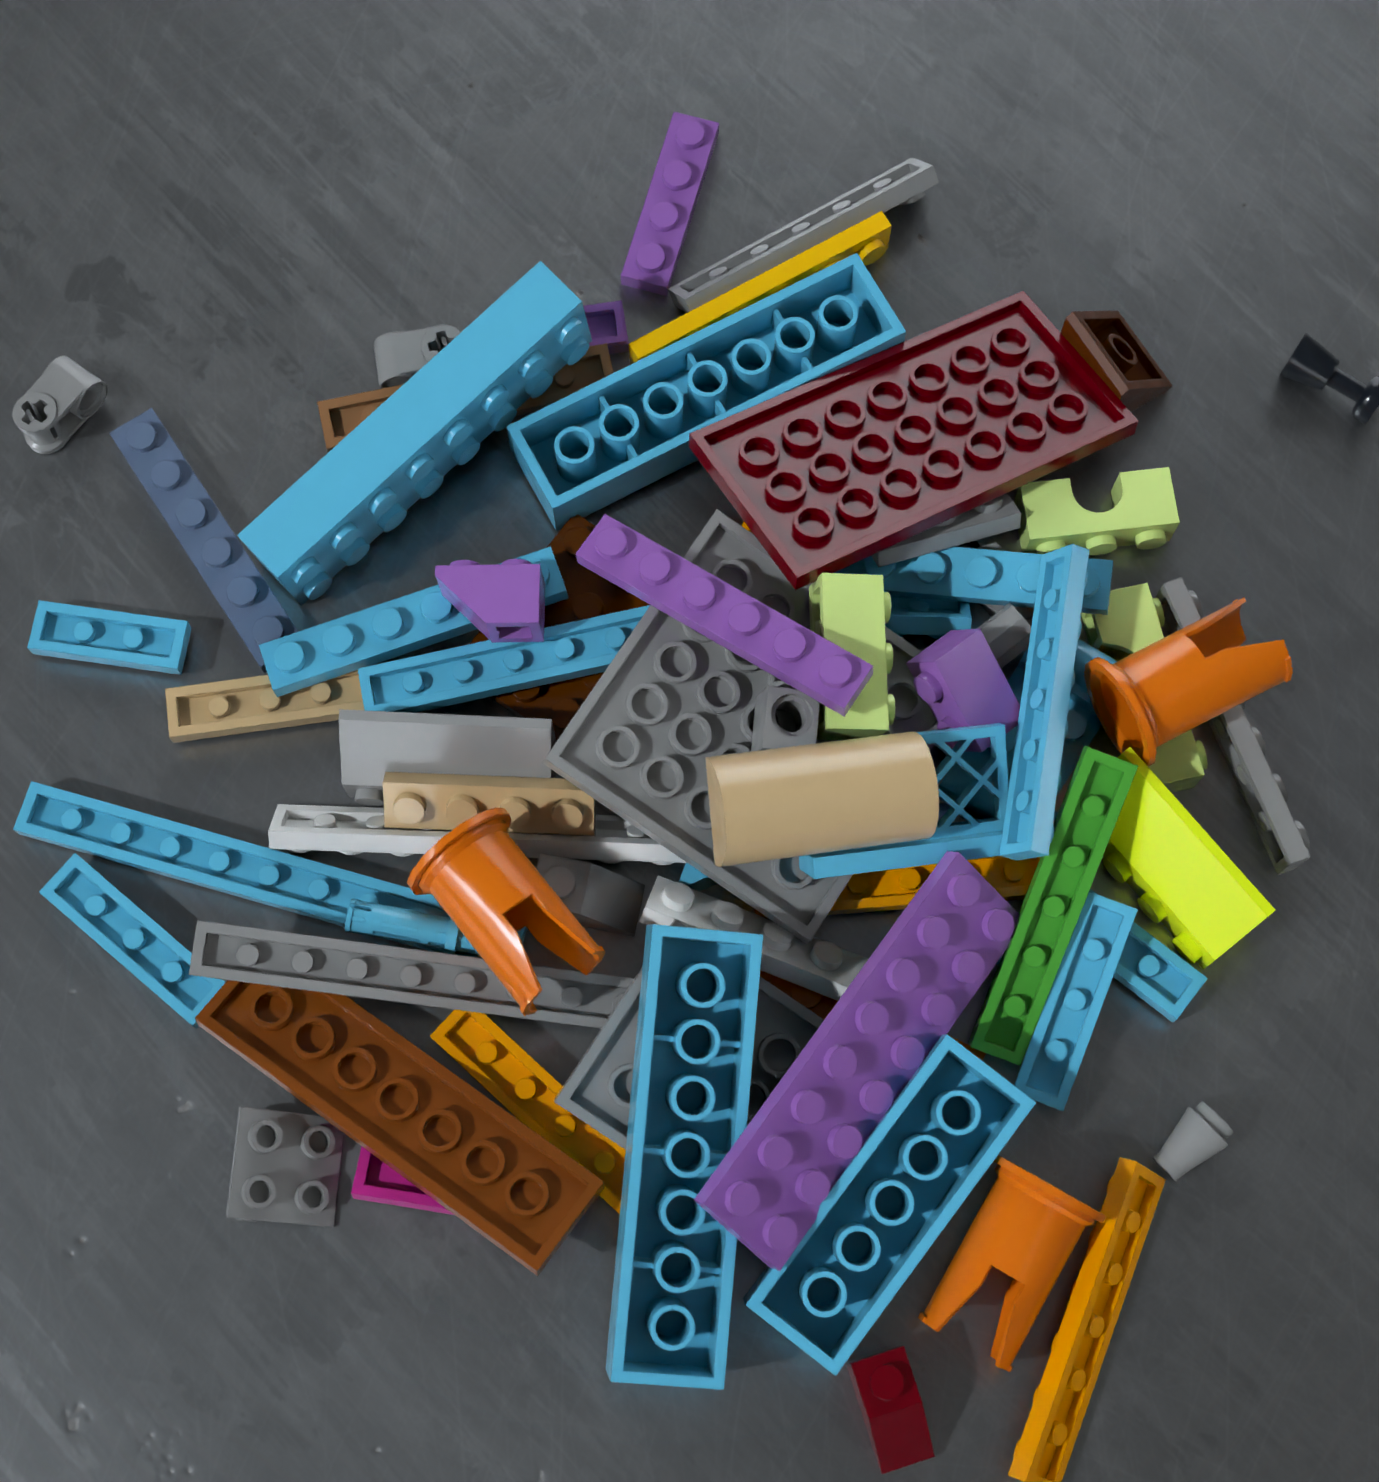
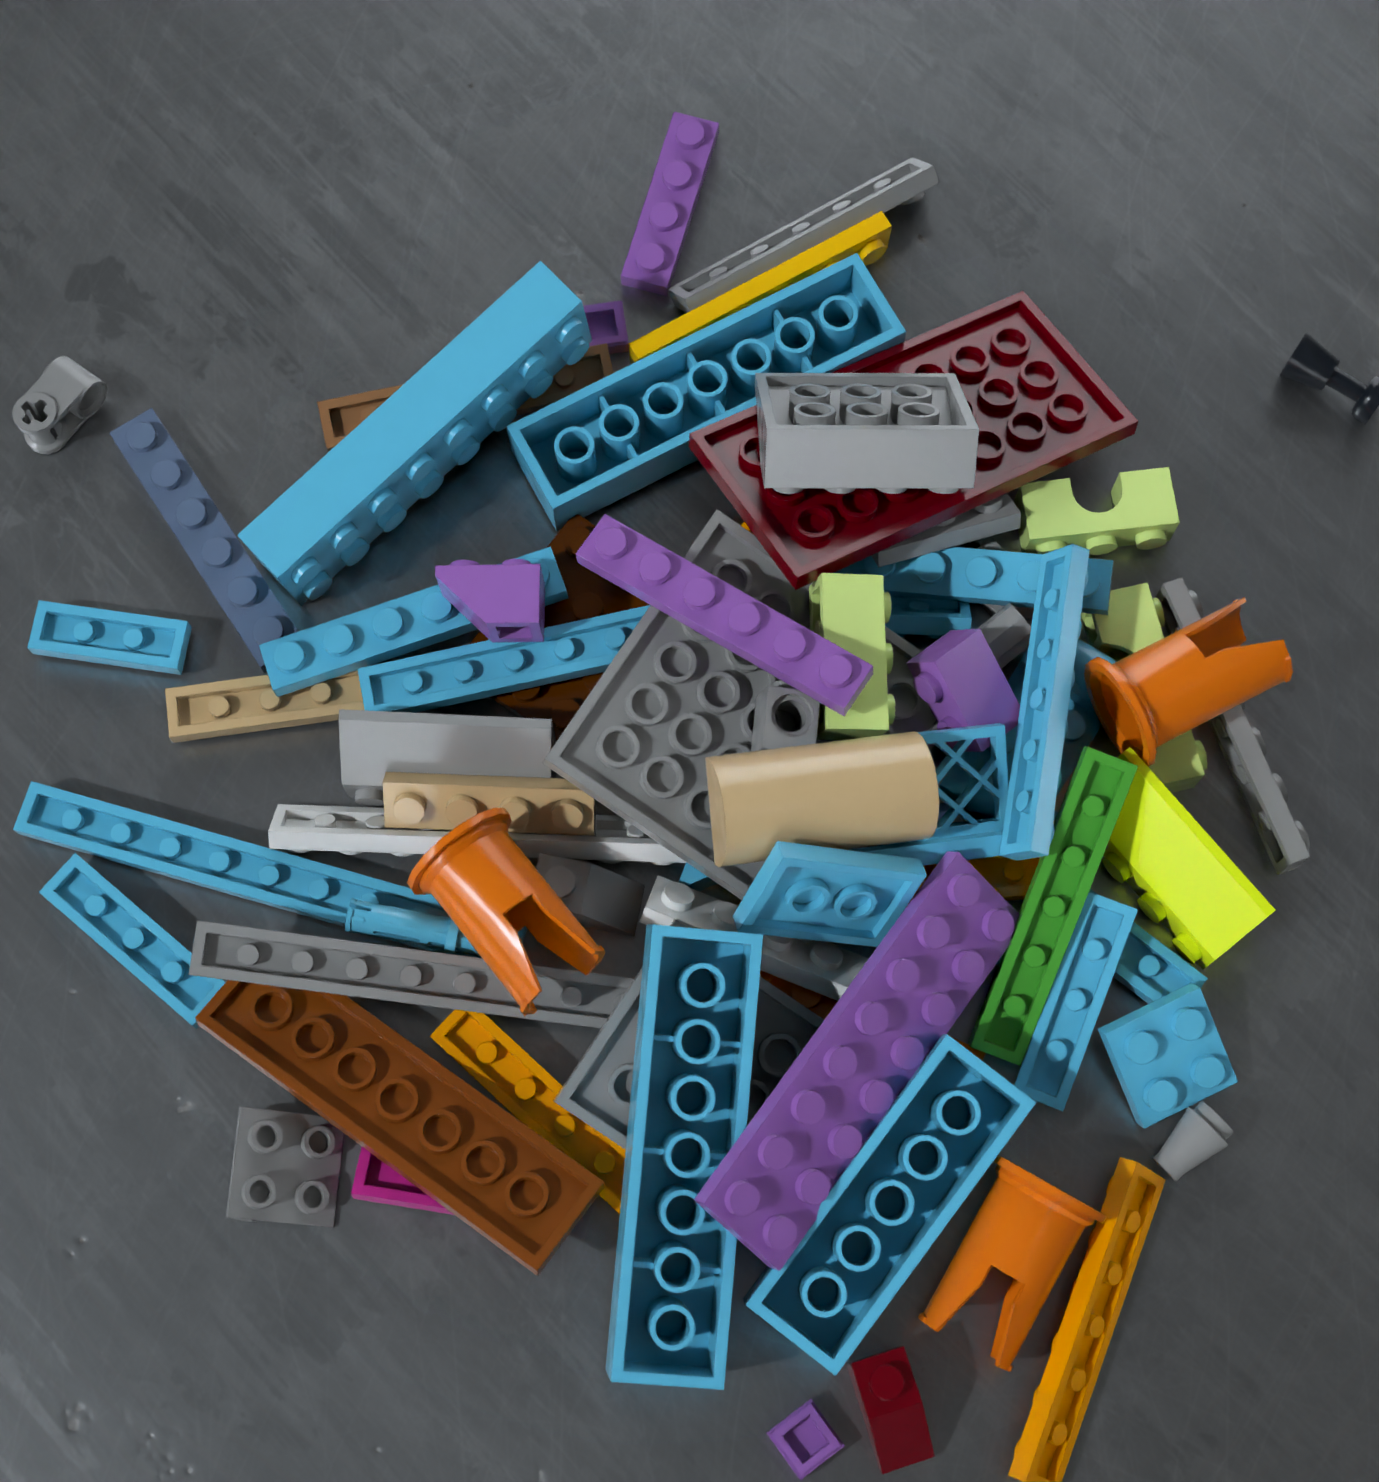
light grey piece [374,324,461,389] -> none
reddish brown slope [1060,310,1173,412] -> none
none -> medium azure plate [733,841,927,947]
none -> light grey slope [755,373,979,494]
none -> medium lavender tile [766,1399,845,1480]
none -> medium azure plate [1098,983,1238,1129]

